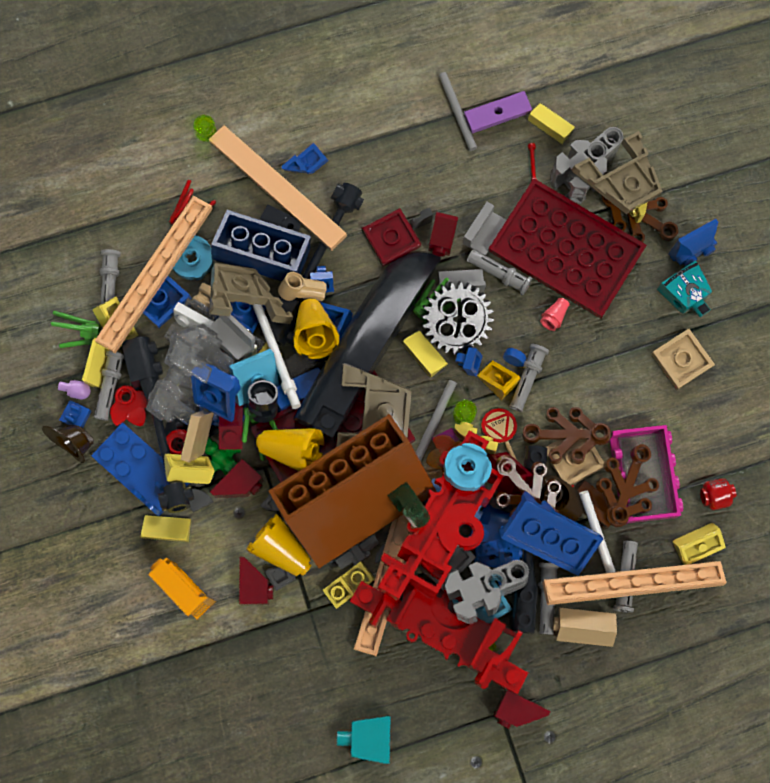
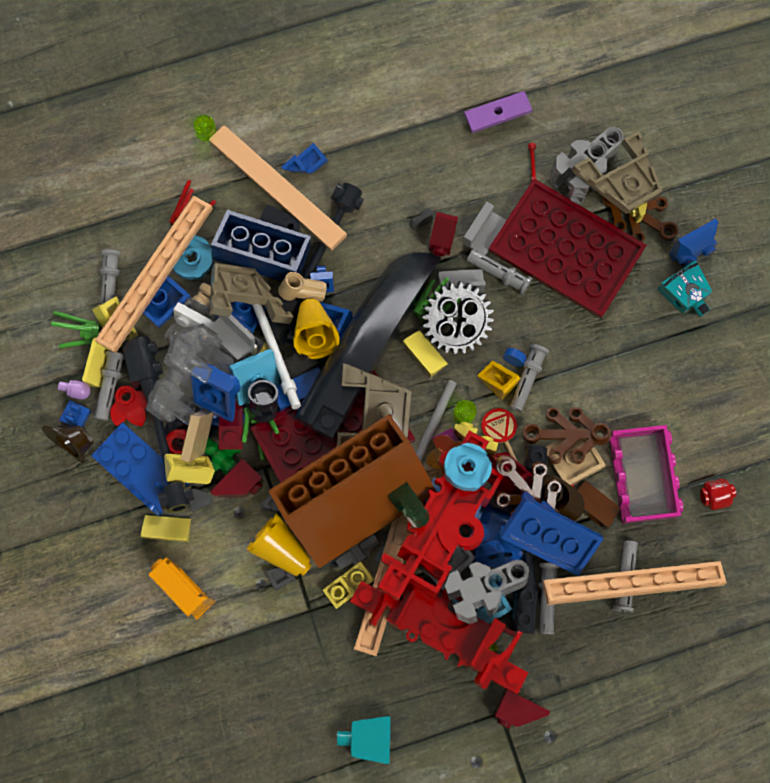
dark red slope [239,557,274,605] -> none
yellow cone [256,428,324,471] -> none
dark red tile [362,208,422,267] -> none
light grey bar [438,72,477,151] -> none
blue tile [455,347,483,377] -> none
light yellow slope [528,103,575,144] -> none
coral cone [540,297,570,331] -> none
tan brick [553,608,617,647] -> none
white bar [579,491,616,573] -> none
reddish brown plant [596,444,659,527] -> none
tan tile [651,329,715,390] -> none
light yellow slope [673,523,726,565] -> none

